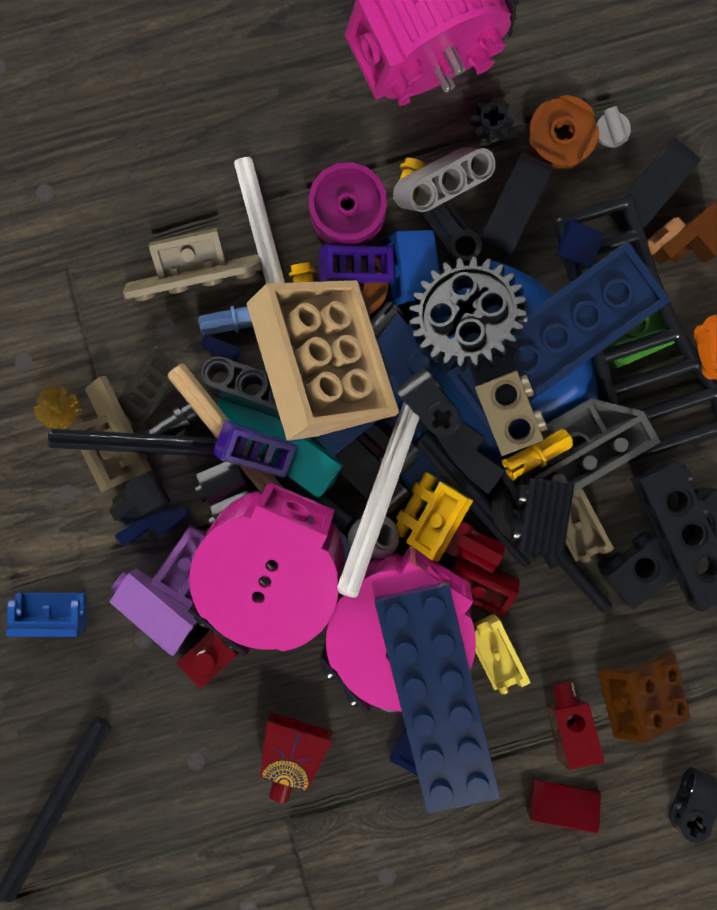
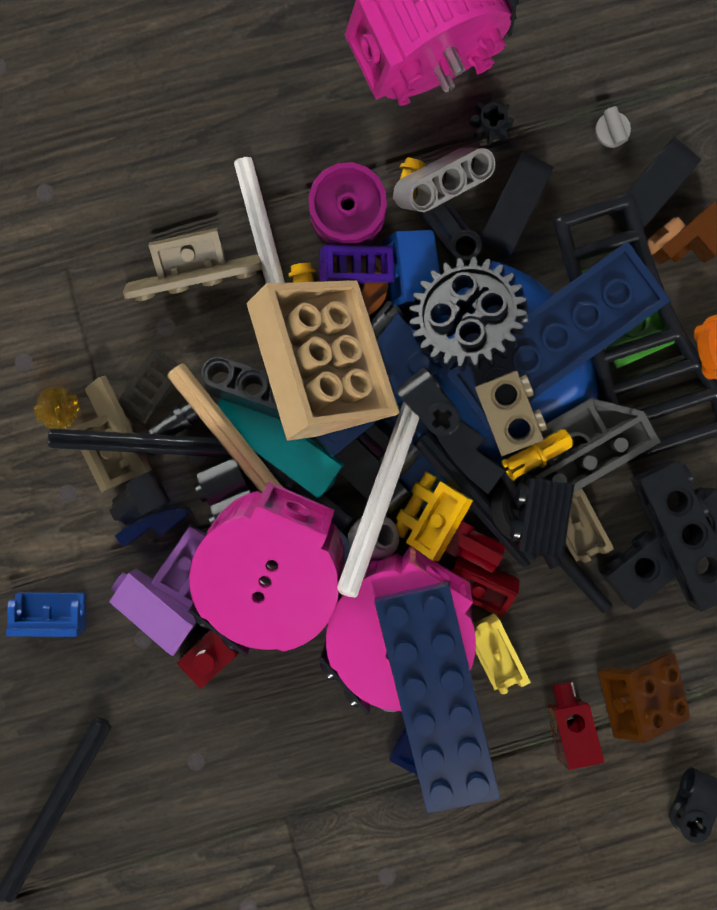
medium blue axle [199,306,253,336] -> none
clear blue tile [200,334,242,361] -> none
dark purple slope [214,420,297,478] -> none
dark red torso [260,712,332,803] -> none
dark orange plate [527,95,599,170] -> none
dark red slope [527,779,601,834] -> none
clear blue tile [555,220,605,269] -> none

